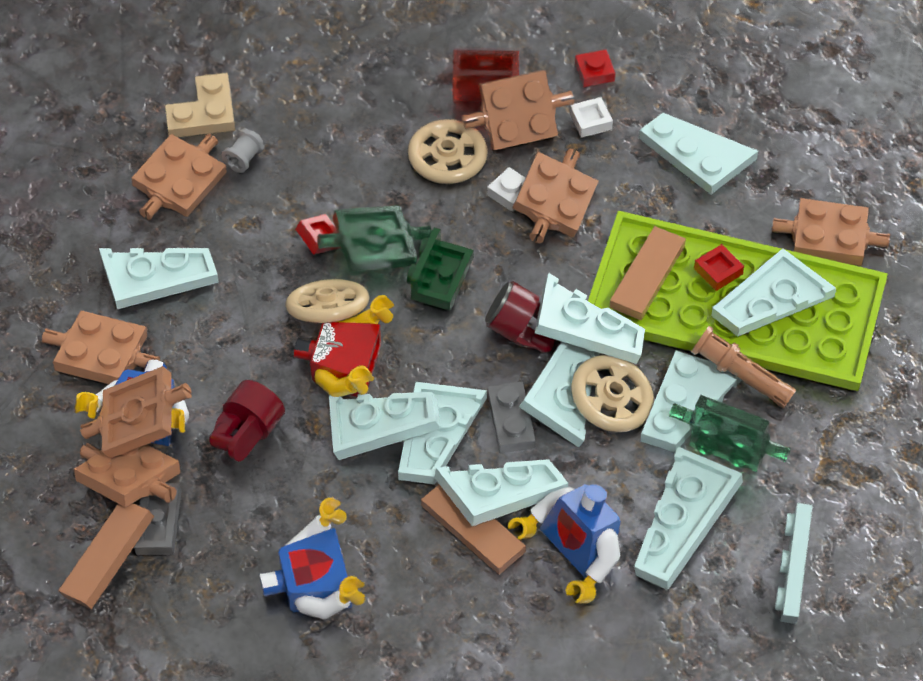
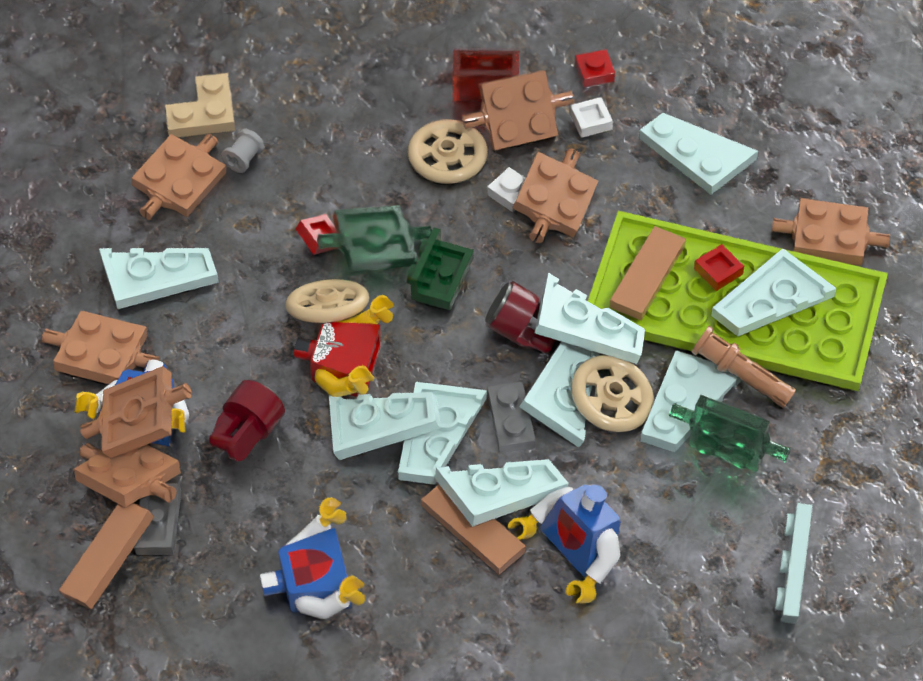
light aqua wing [634,447,743,590] -> none

